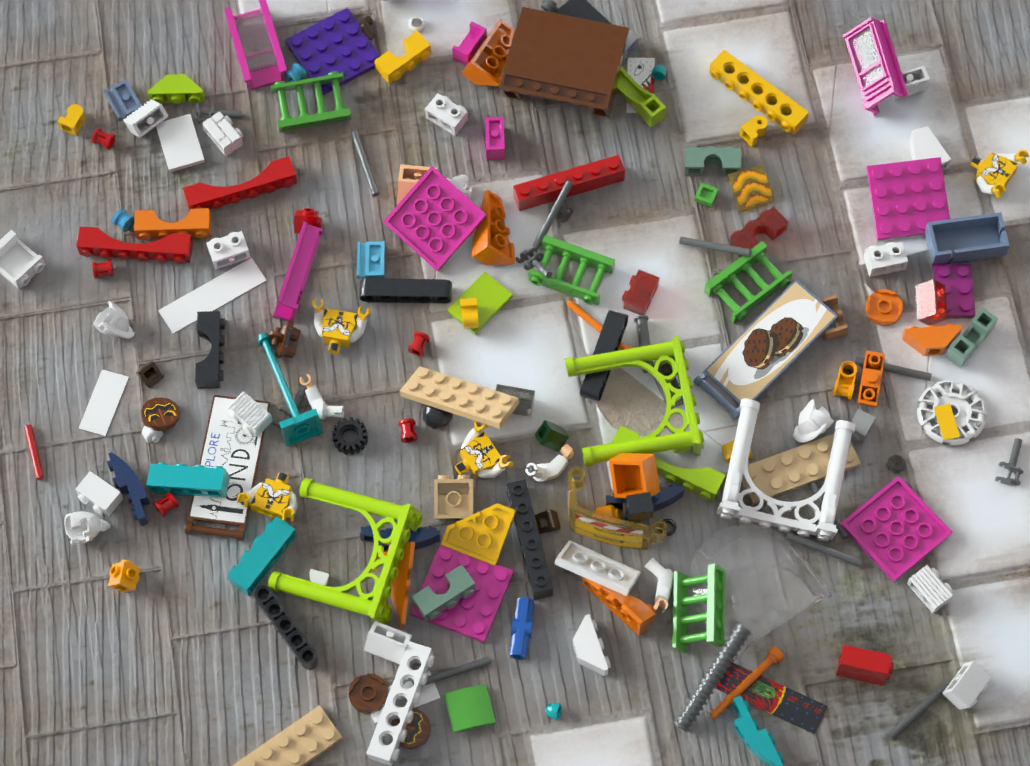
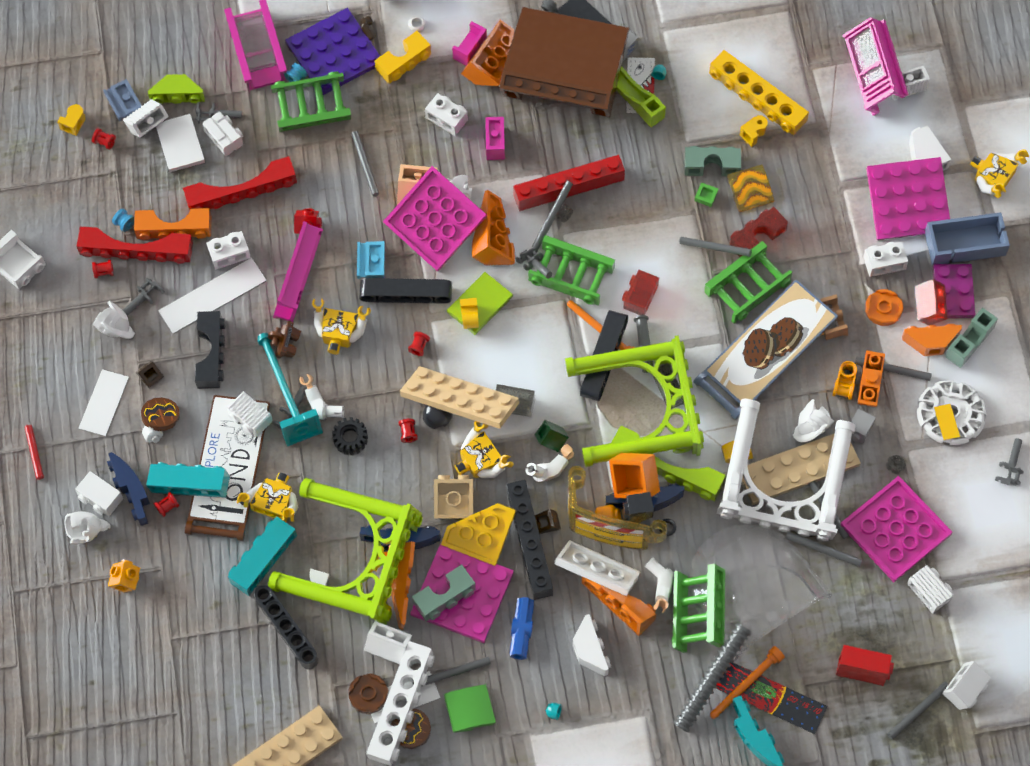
none -> dark grey piece [123,278,165,316]

